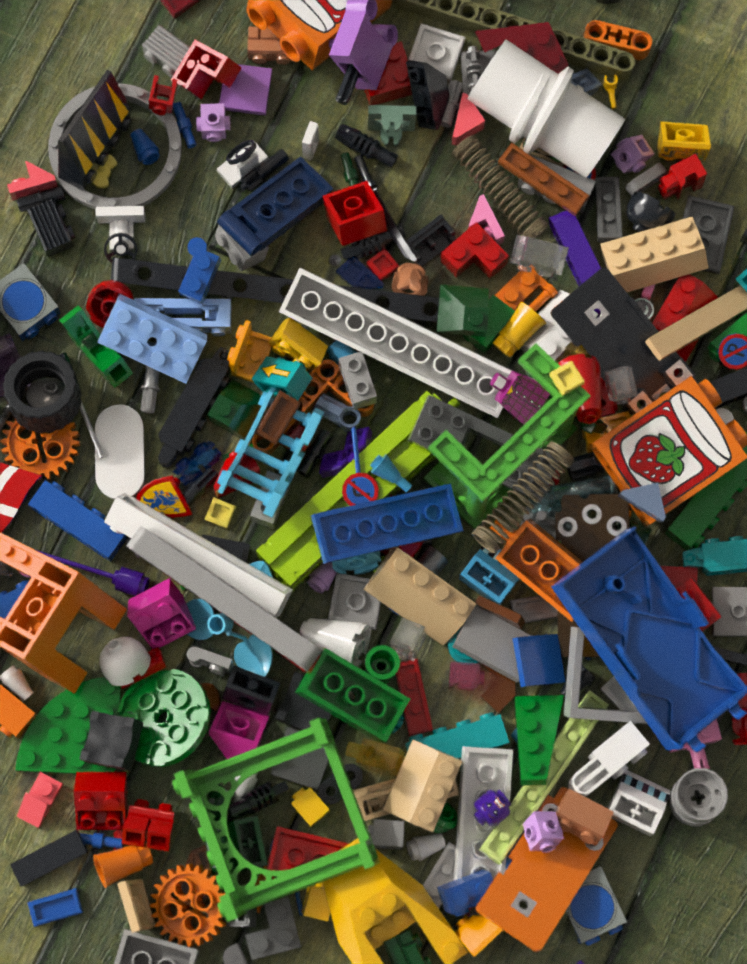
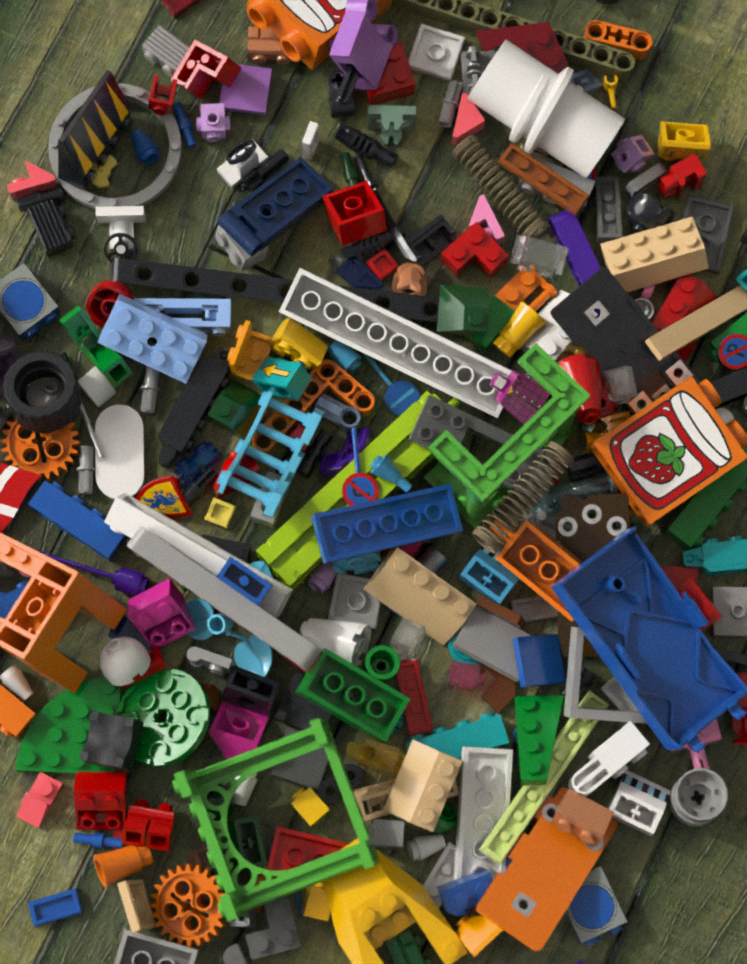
black tile [10,830,89,887] -> none
blue hinge [178,237,221,304] -> none
black hinge [227,781,289,821] -> none
reddish brown tile [255,390,301,445] -> none
light grey brick [339,351,377,410] -> none
black slope [406,60,450,130] -> none
dark purple head [473,790,511,827] -> none
lavender brick [523,811,564,853] -> none
light yellow tile [549,361,585,397] -> none
sand blue slope [618,483,666,523] -> none
none -> light grey axle [76,446,96,495]
none -> white brick [78,366,116,408]
none -> clear blue tile [108,616,152,652]
none -> blue brick [216,556,273,606]
none -> black piece [328,70,355,119]
none -> blue piece [361,352,420,416]

